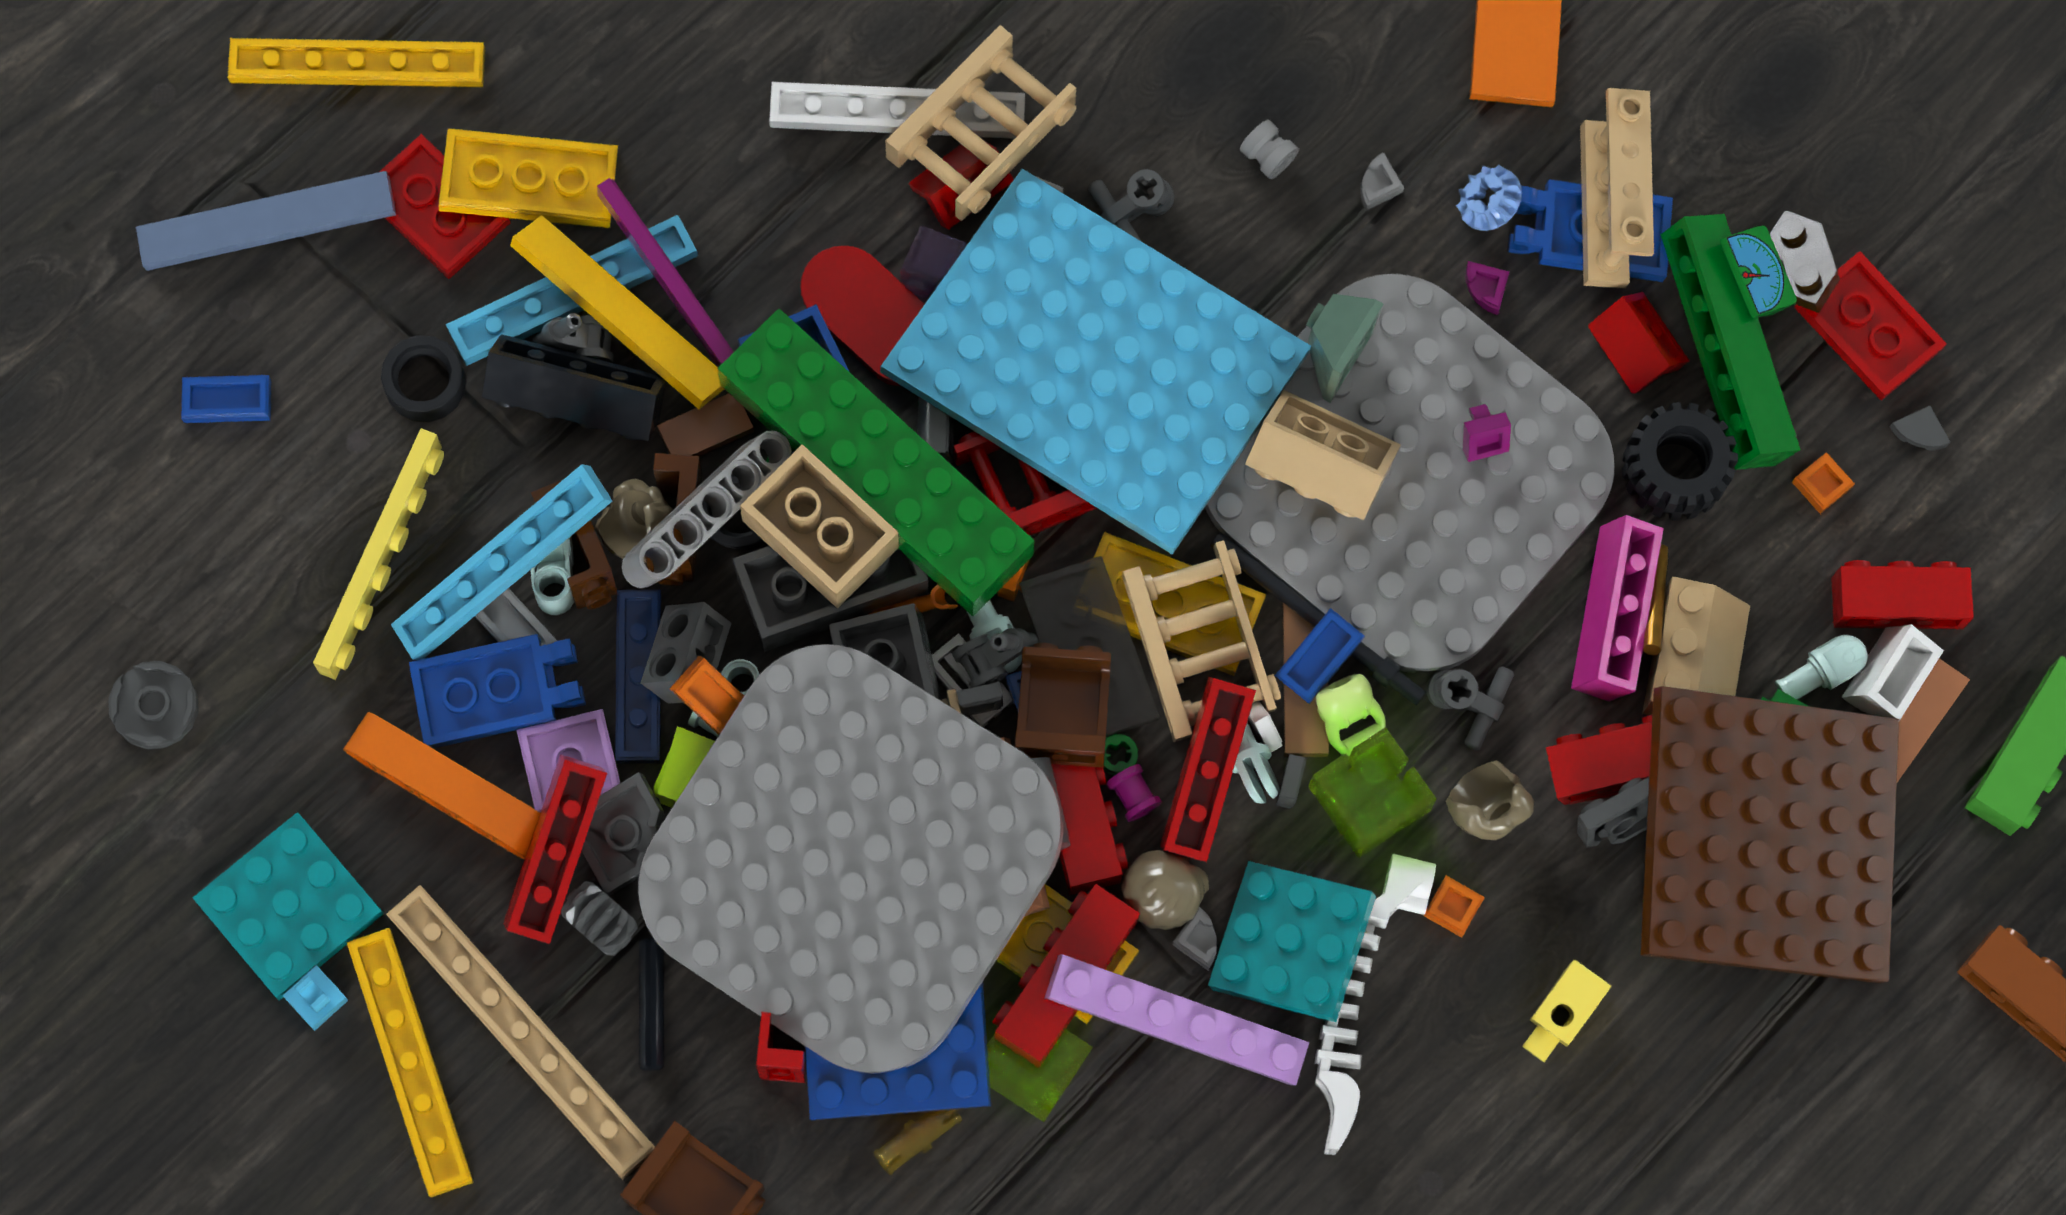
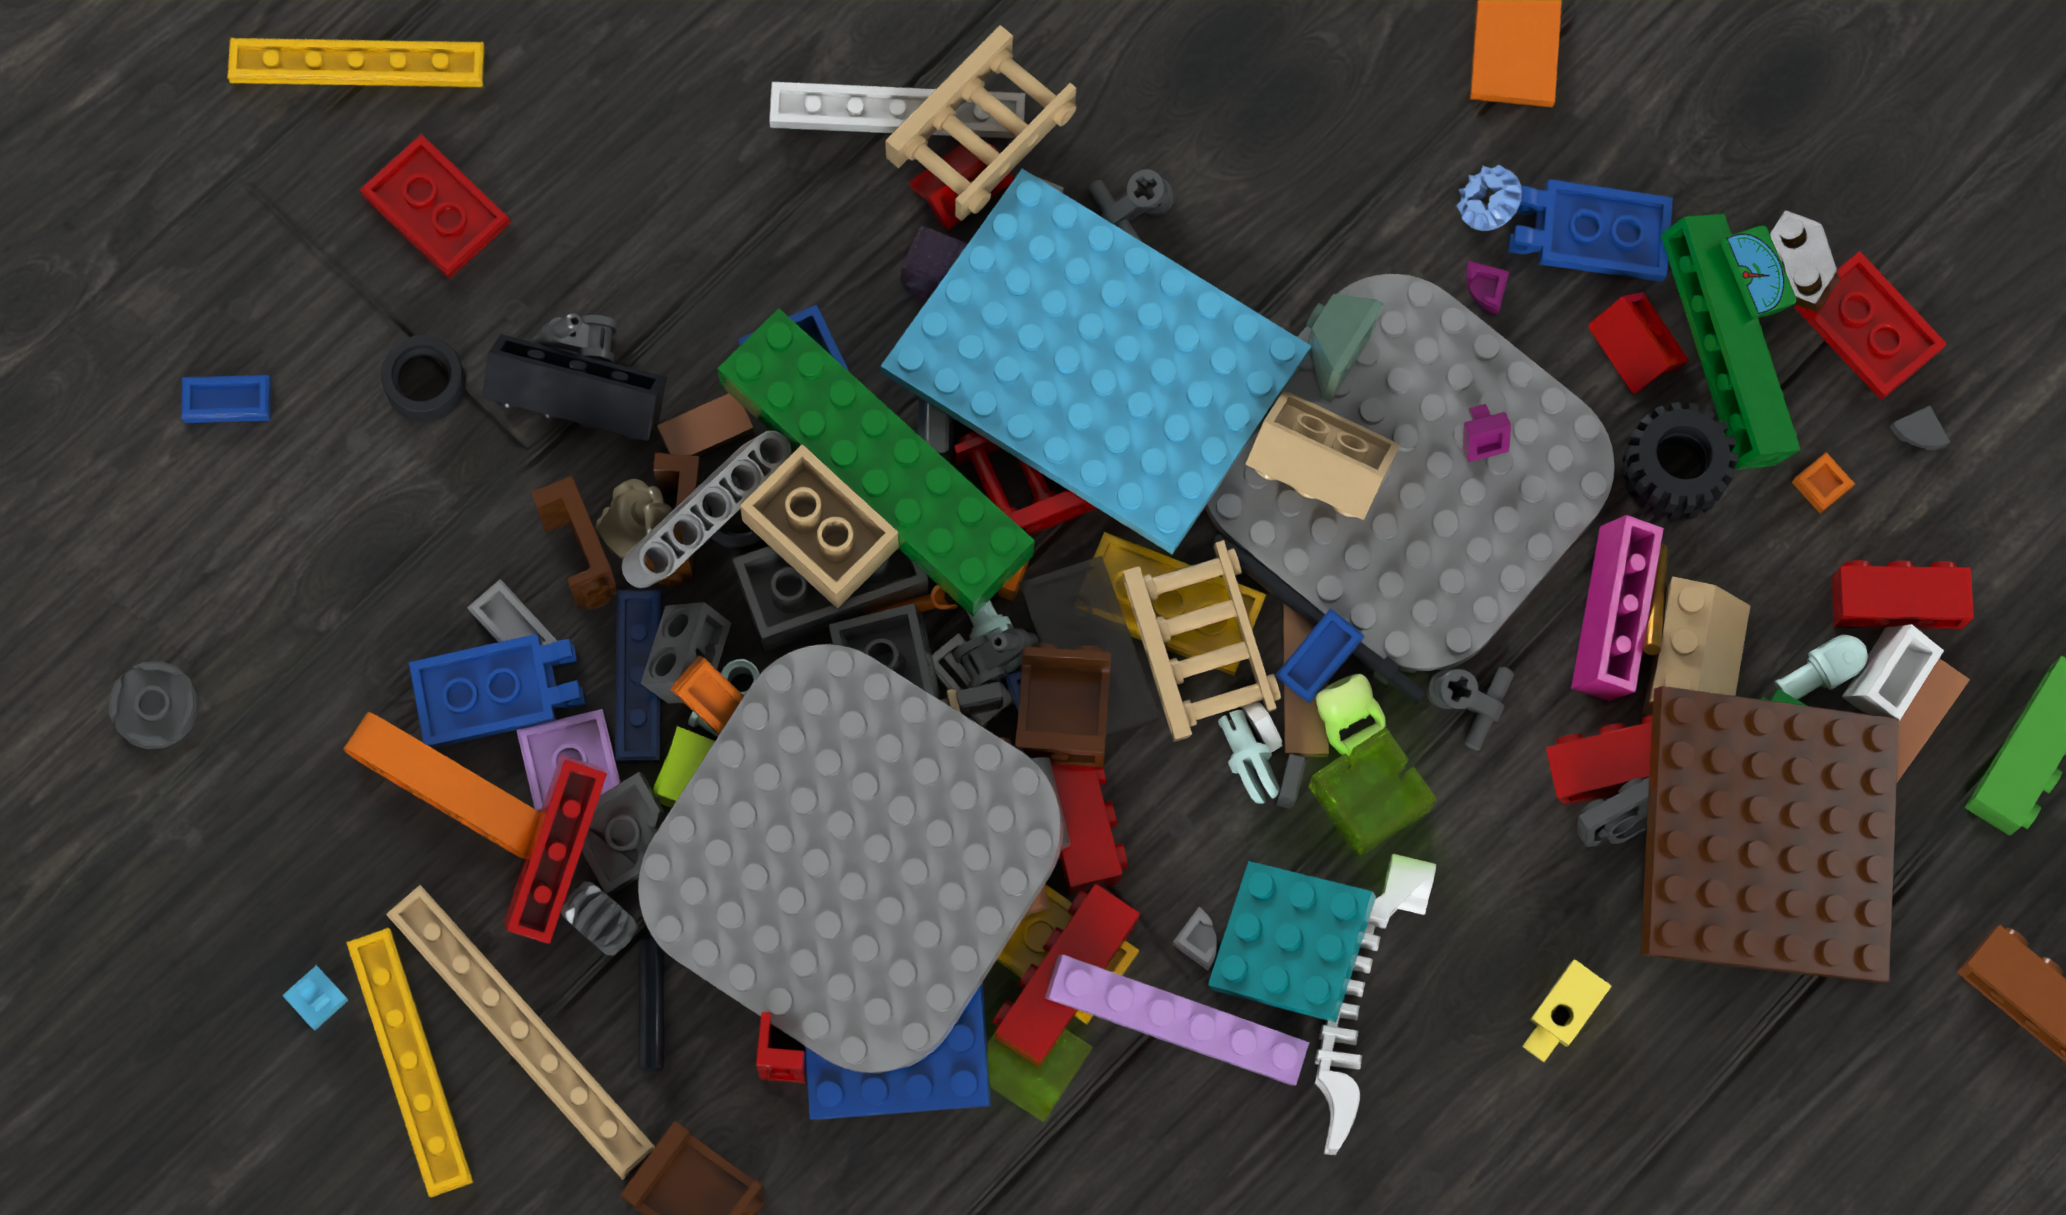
sand blue tile [136,171,396,271] -> none
teal plate [193,812,384,1000] -> none
light yellow plate [313,428,444,680] -> none
medium azure plate [391,464,612,660] -> none
yellow tile [439,128,618,228] -> none
medium azure plate [446,215,698,366] -> none
yellow tile [510,215,724,410] -> none
light aqua piece [530,536,574,615] -> none
magenta tile [597,178,734,367] -> none
red tile [801,246,925,386] -> none
clear yellow pin [873,1109,962,1176] -> none
green bush [1103,734,1138,776] -> none
magenta bush [1106,764,1162,822] -> none
dark tan hair [1121,850,1209,930] -> none
red brick [1160,677,1256,862] -> none
light grey wheel [1240,120,1299,179] -> none
light grey tile [1361,152,1404,211] -> none
orange tile [1423,875,1485,938] -> none
dark tan hair [1446,760,1535,840] -> none
tan fence [1580,88,1654,288] -> none

